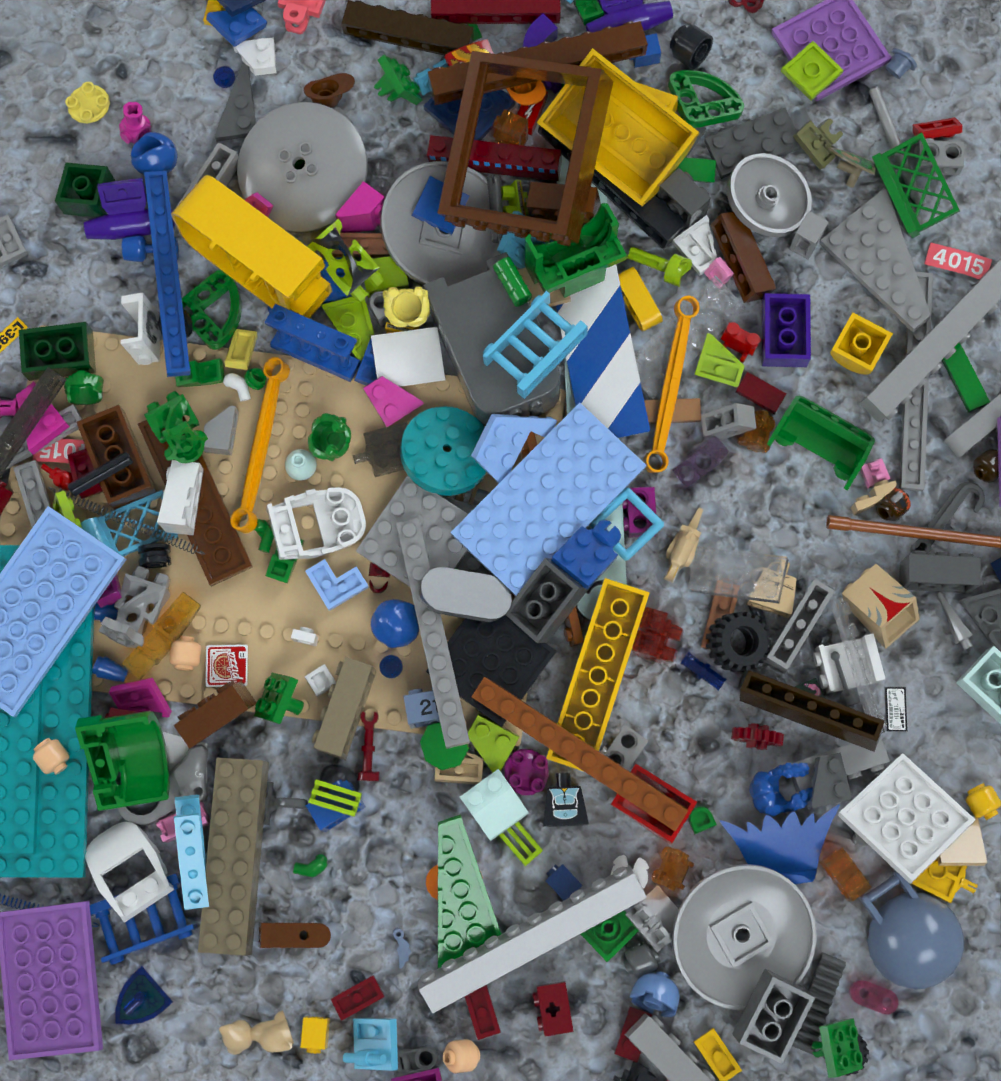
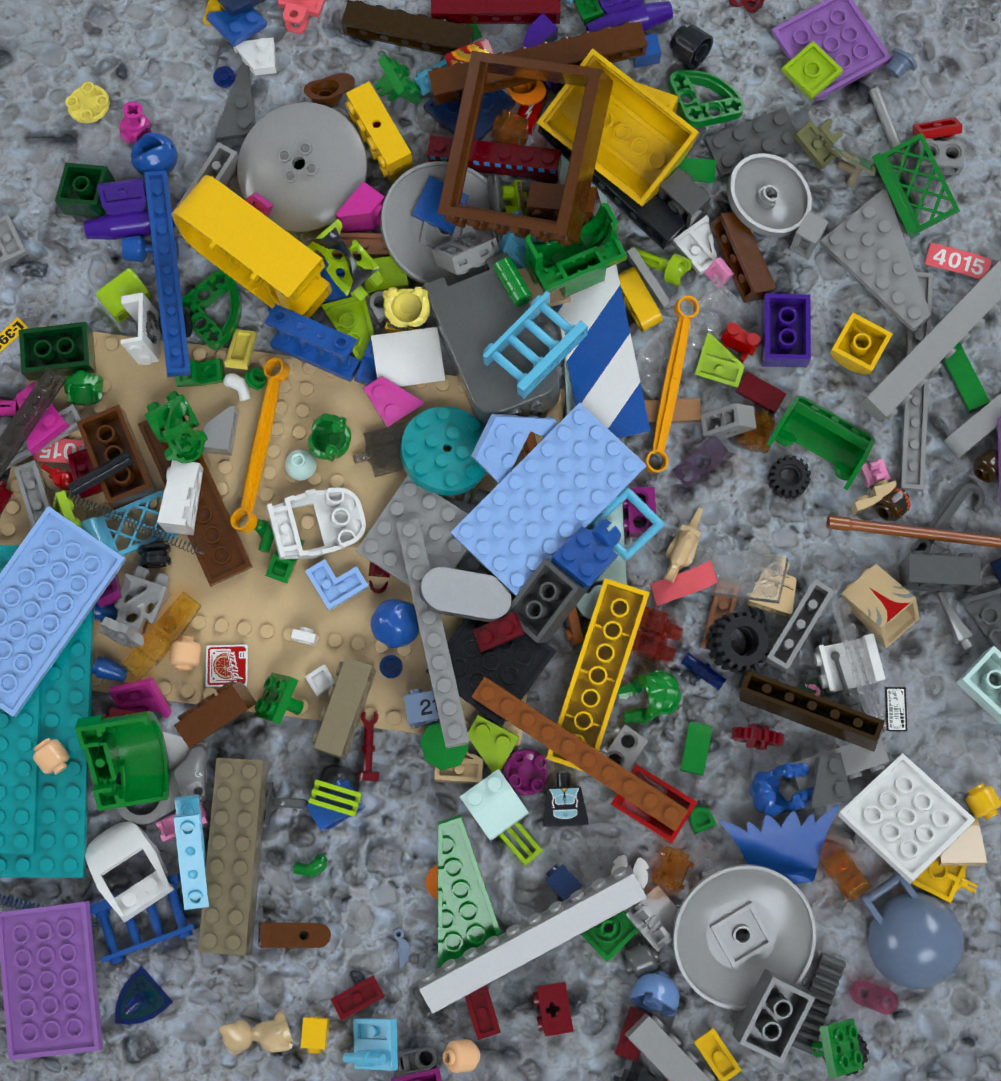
none -> lime piece [95,268,153,324]
none -> yellow brick [345,81,413,183]
none -> light grey piece [431,232,500,275]
none -> dark red plate [473,612,525,652]
none -> green hair [617,669,681,724]
none -> light grey tile [626,247,671,310]
none -> coral sticker [651,560,718,606]
none -> green slope [680,721,713,776]
none -> black tyre [767,455,811,499]

